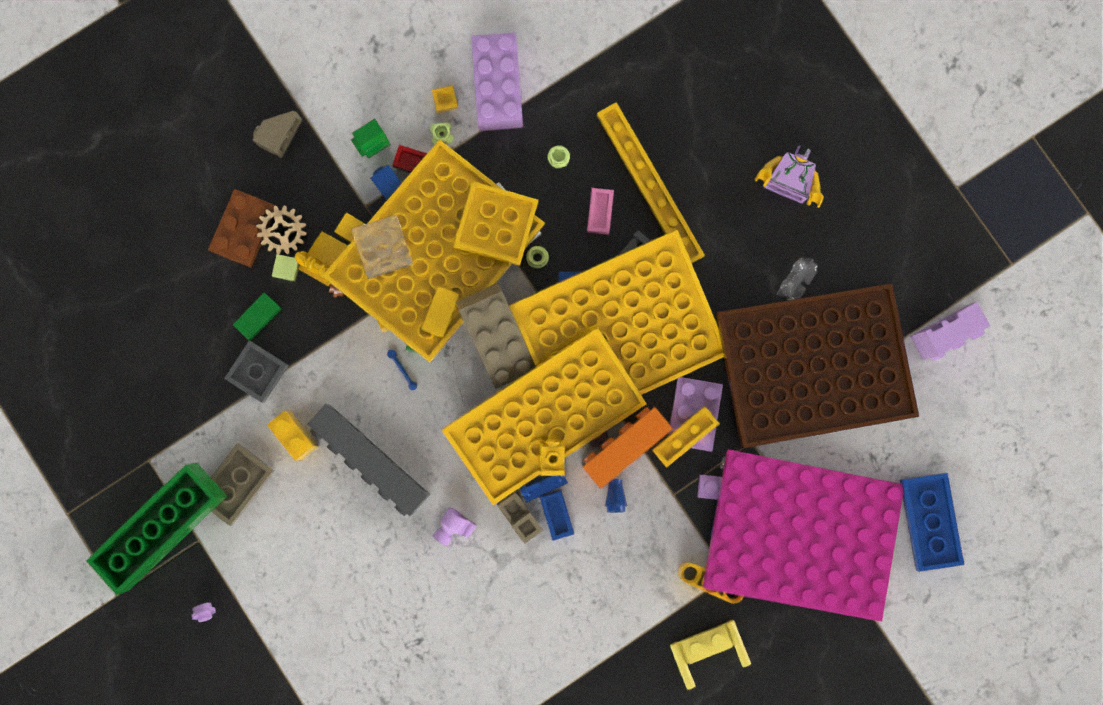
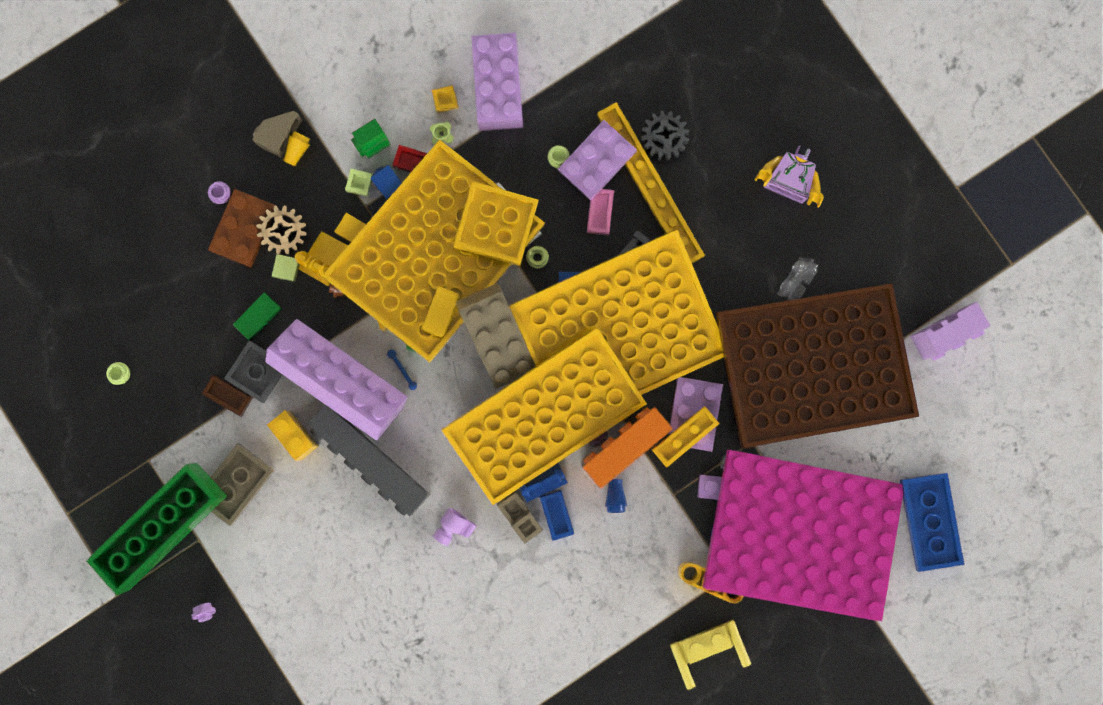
clear brick [351,215,413,279] -> none
yellow brick [539,439,565,476] -> none
none -> yellowish green plate [106,362,130,385]
none -> reddish brown tile [201,375,253,417]
none -> lavender plate [208,182,231,204]
none -> lavender brick [265,319,408,441]
none -> yellow cone [283,131,310,166]
none -> yellowish green plate [345,169,373,197]
none -> lavender plate [558,120,637,200]
none -> dark grey gear [641,111,690,161]

